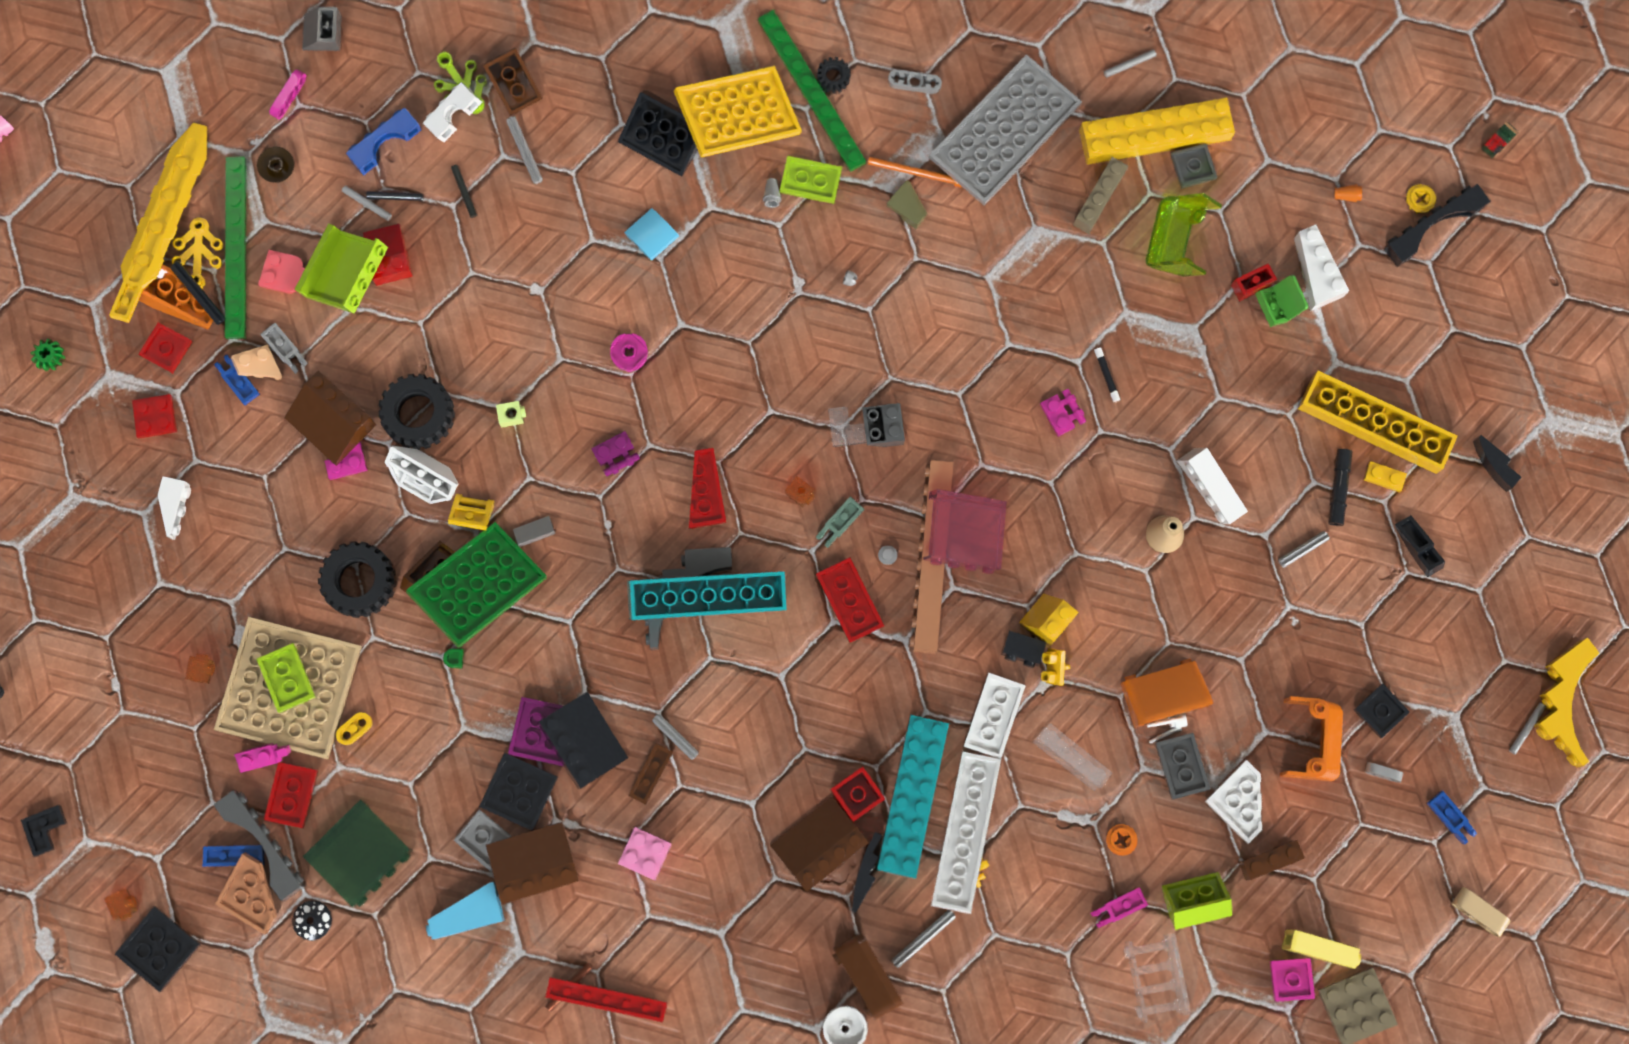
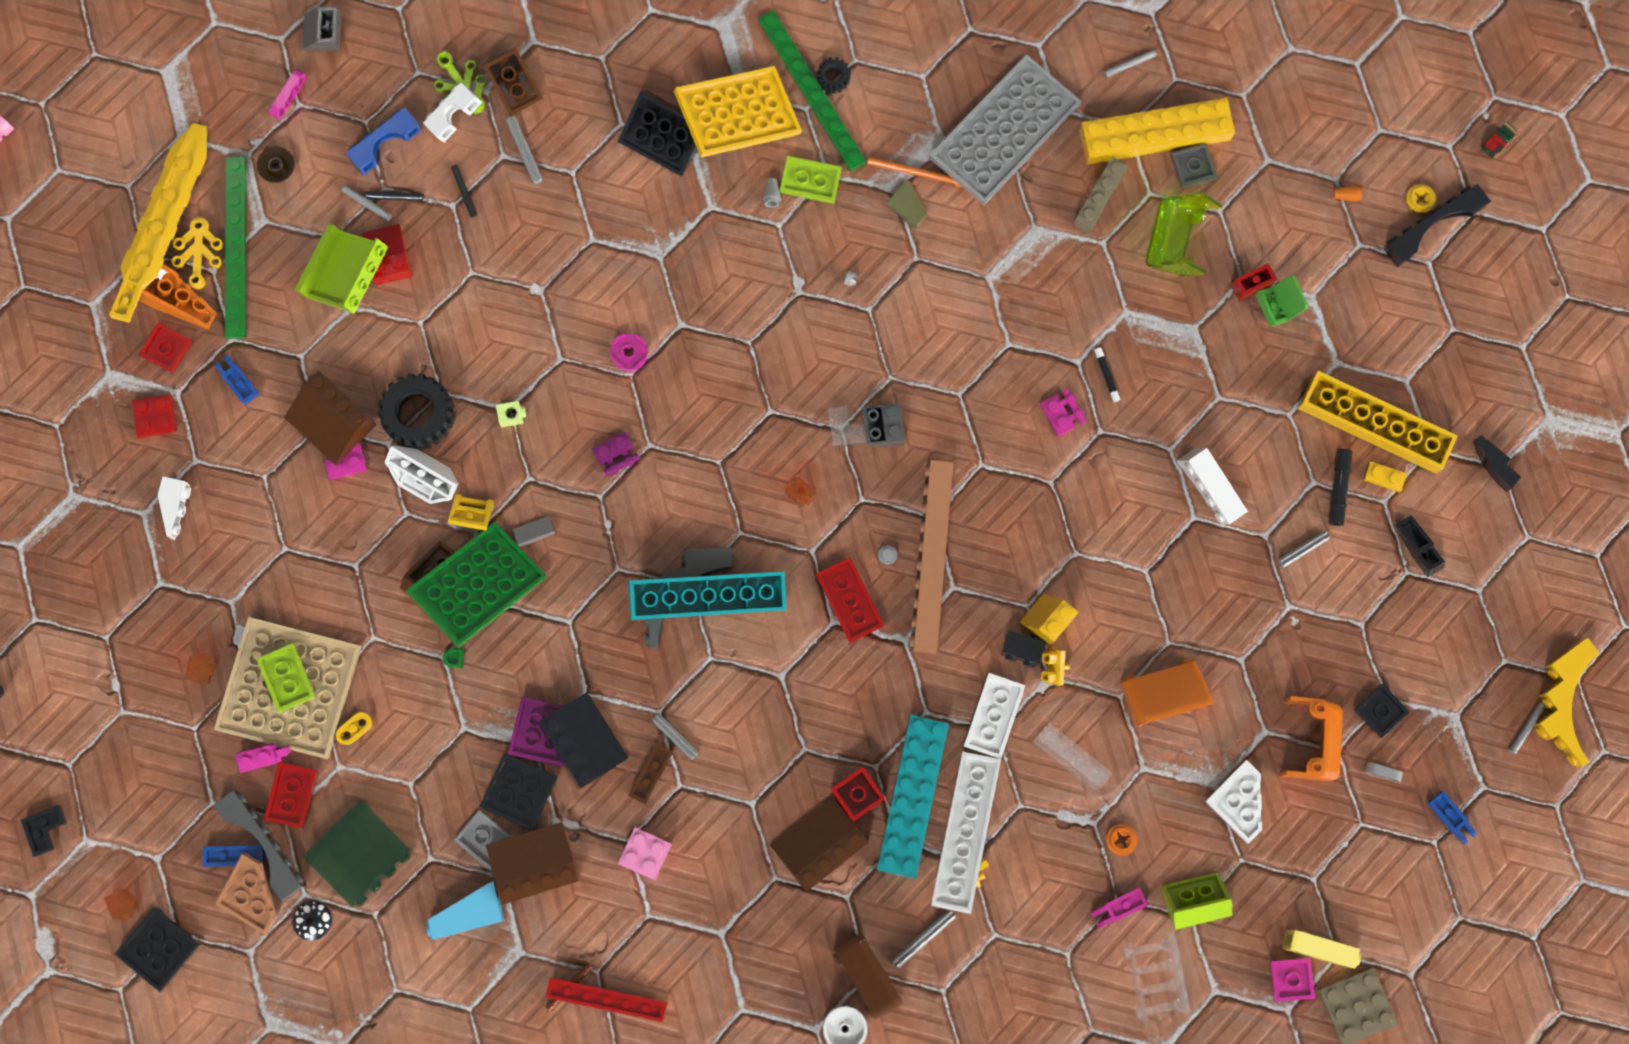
green gear [30,338,65,371] -> none
black axle [171,261,226,325] -> none
light nougat wing [231,344,282,380] -> none
coral plate [258,250,305,294] -> none
light grey hinge [260,323,308,374] -> none
black tyre [318,541,397,618] -> none
medium azure slope [624,208,679,261] -> none
red wing [689,448,727,529] -> none
sand green hinge [816,496,865,548] -> none
black slope [852,832,882,913] -> none
light grey beam [888,70,942,94] -> none
clear pink panel [923,489,1007,574] -> none
tan cone [1146,515,1184,553] -> none
white plant [1147,713,1187,743] -> none
dark grey plate [1155,733,1210,800] -> none
reddish brown arch [1238,840,1305,881] -> none
white wedge [1294,225,1349,311] -> none
tan beam [1451,887,1511,938] -> none

